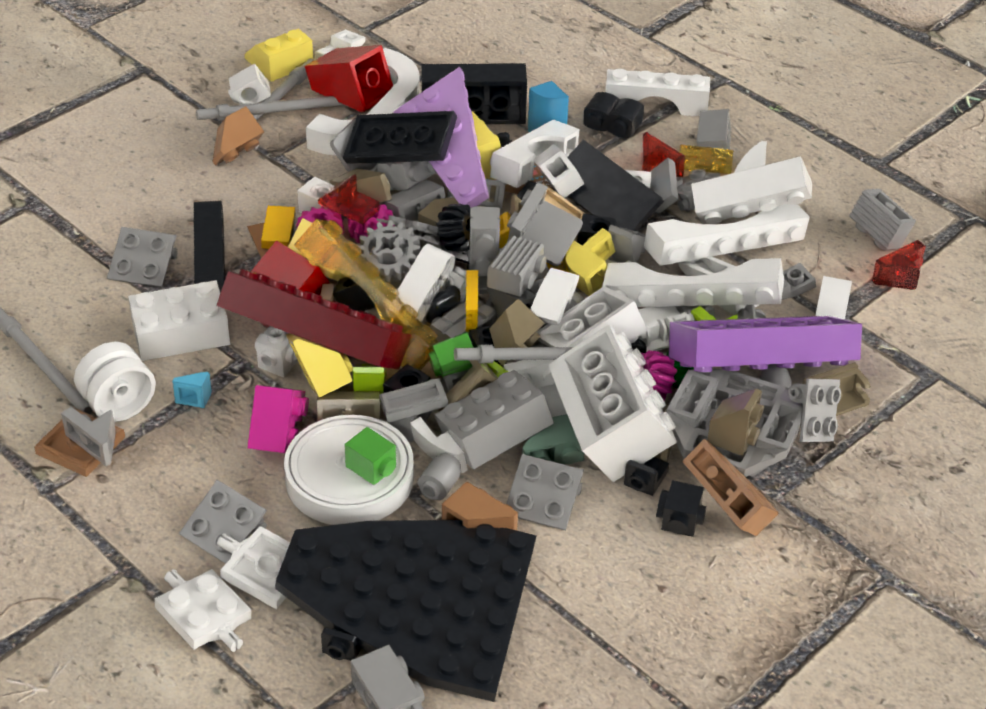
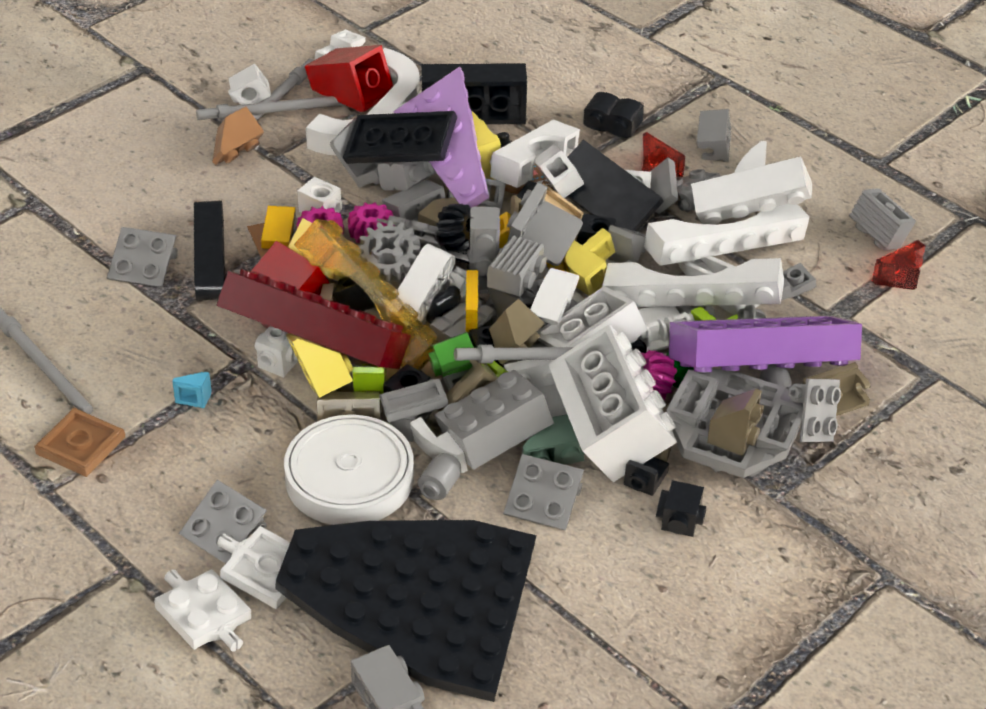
light grey slope [61,407,116,466] -> none
white wheel [74,341,156,422] -> none
white brick [128,280,230,361] -> none
light yellow slope [244,28,313,82] -> none
dark pink brick [247,385,309,453] -> none
clear red slope [318,174,380,225] -> none
black bracket [321,628,361,661] -> none
dark tan slope [329,168,392,209] -> none
bright green brick [344,427,396,485] -> none
medium nougat slope [442,482,518,530] -> none
dark azure brick [528,81,569,132] -> none
white arch [605,69,710,116] -> none
clear yellow plate [678,145,734,174] -> none
medium nougat slope [682,439,779,536] -> none
white slope [815,276,852,319] -> none

